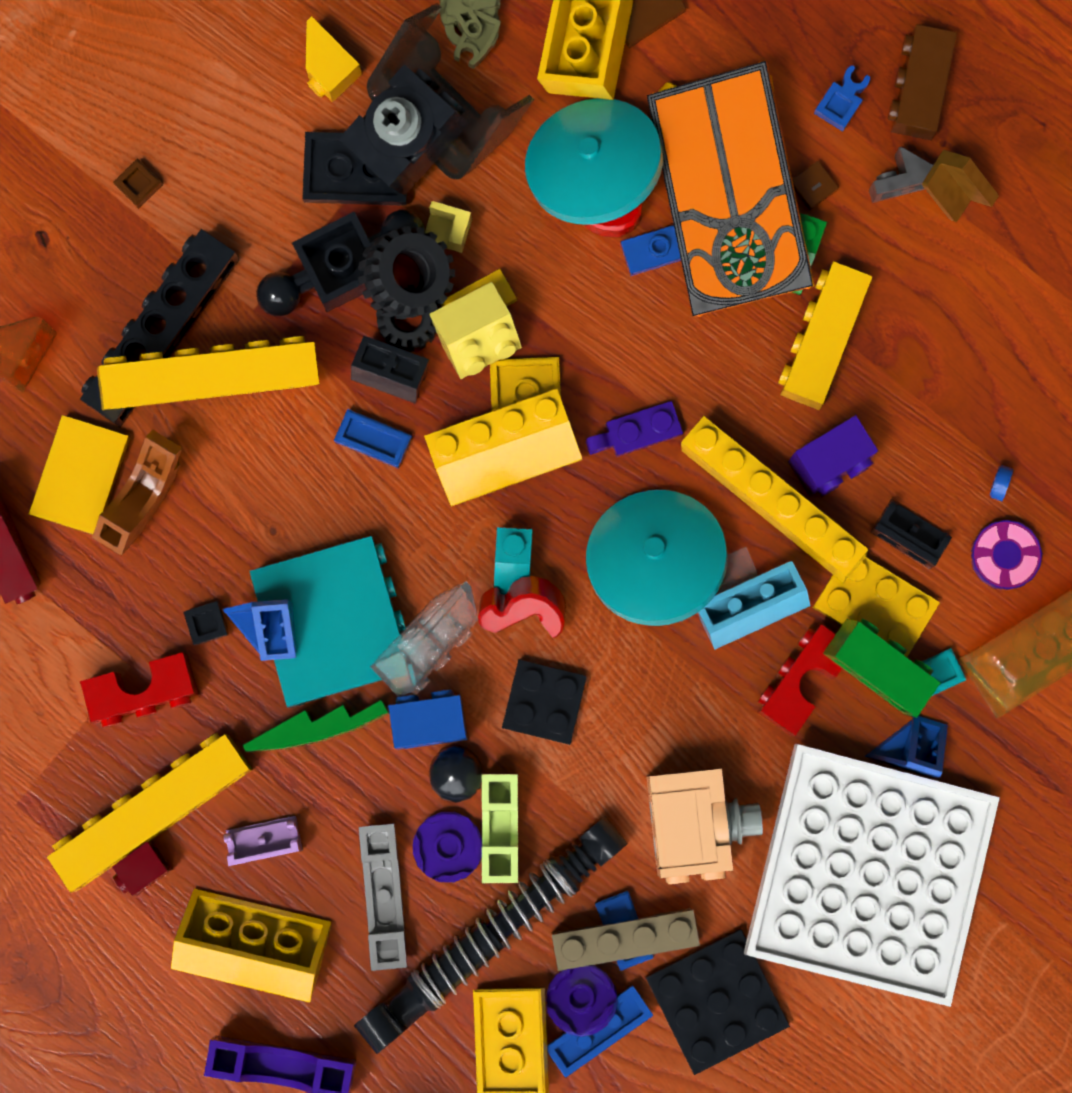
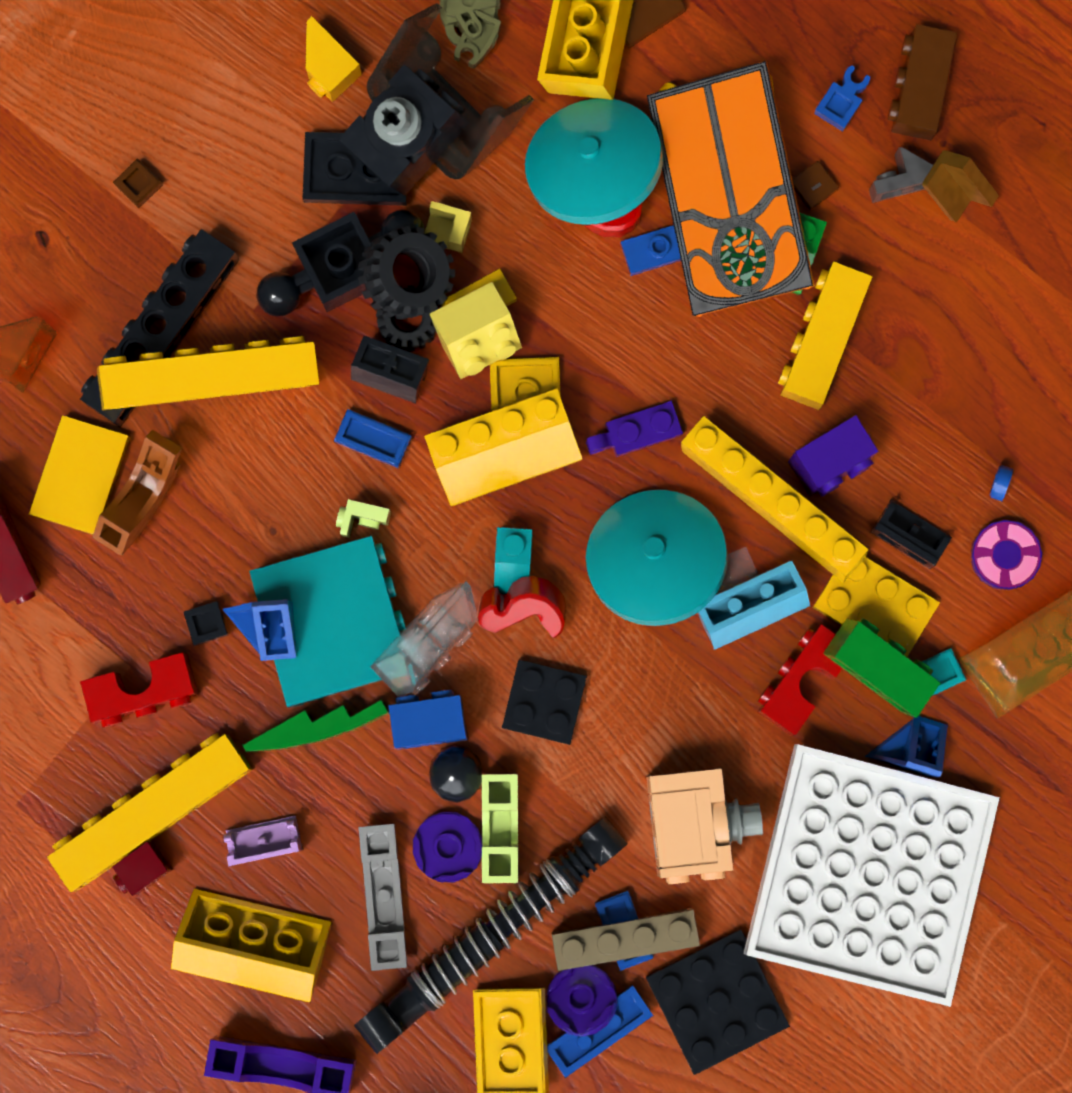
none -> yellowish green bracket [336,499,391,538]

